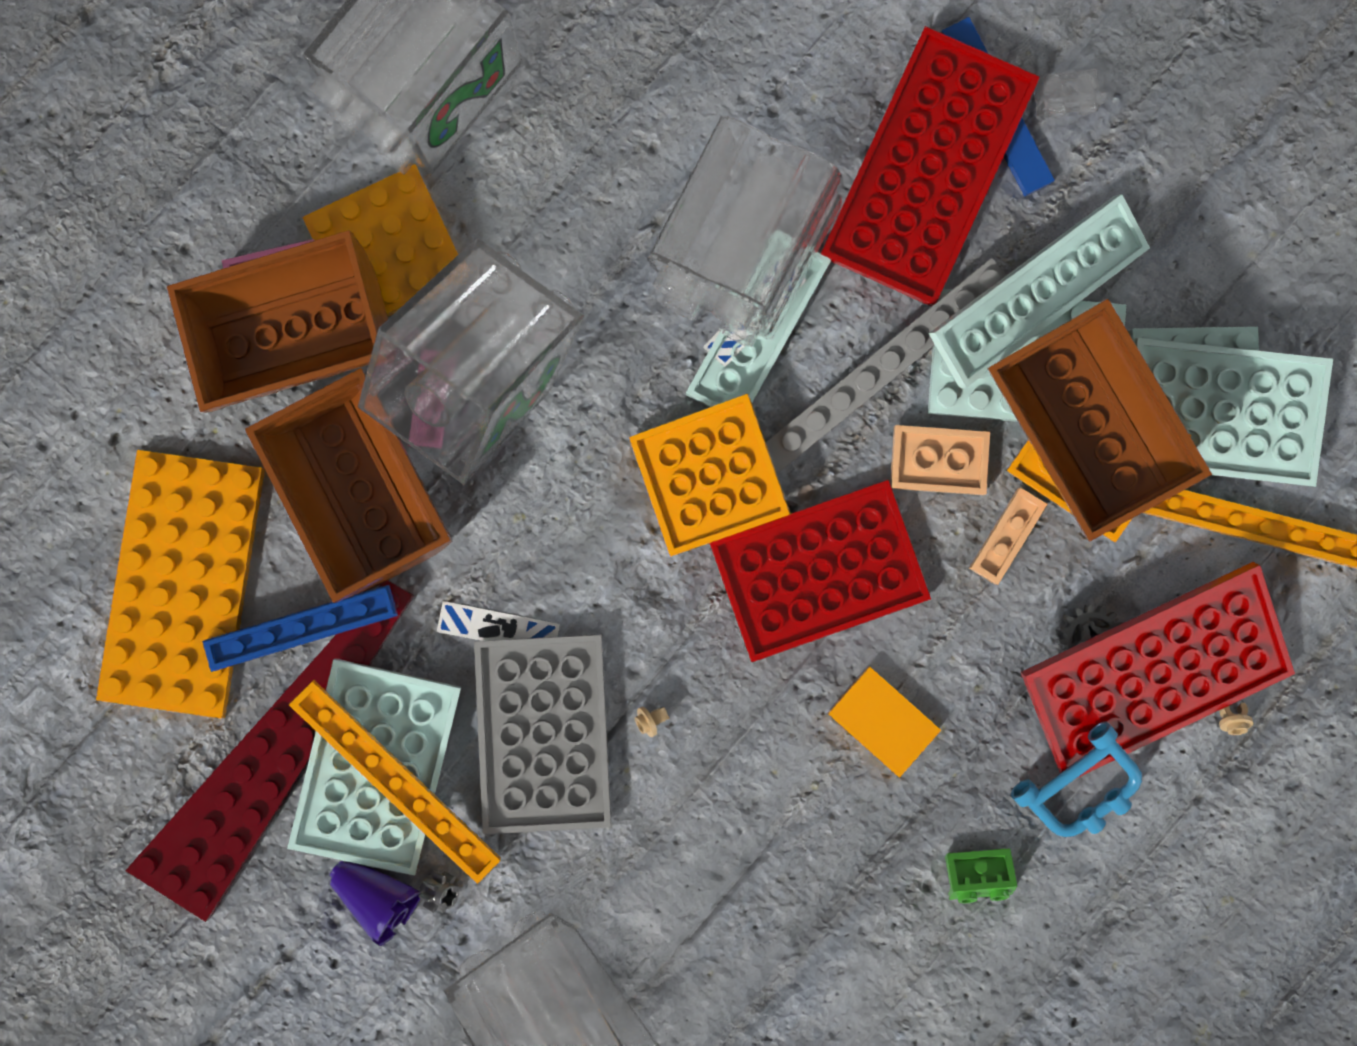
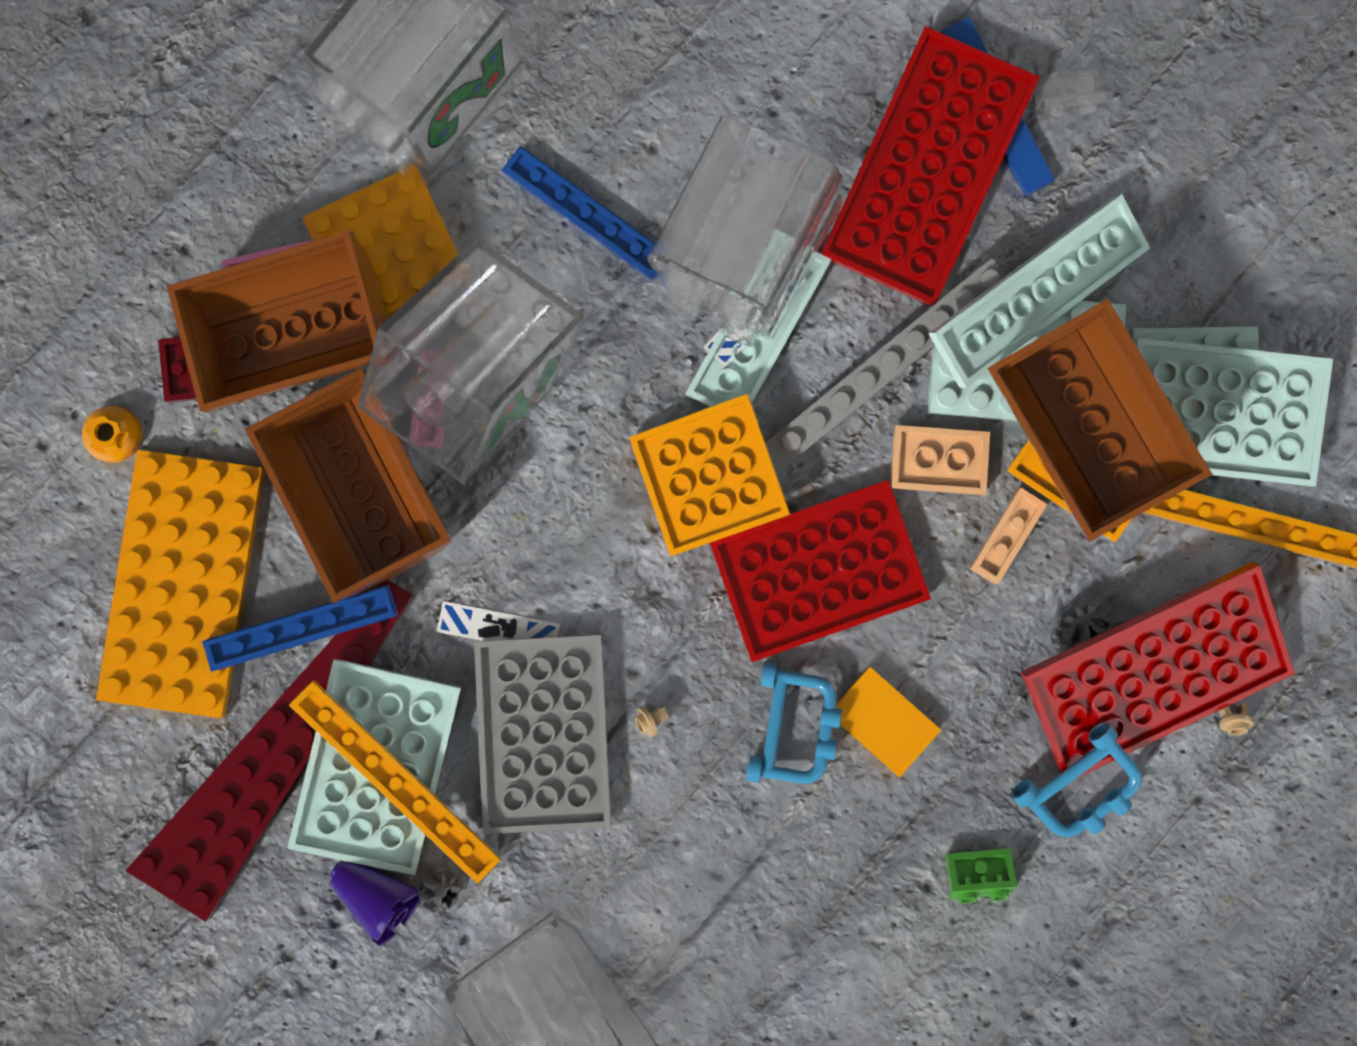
none -> light orange piece [82,406,143,463]
none -> dark red plate [158,337,197,403]
none -> blue tile [502,146,671,282]
none -> dark azure bar [747,661,842,784]

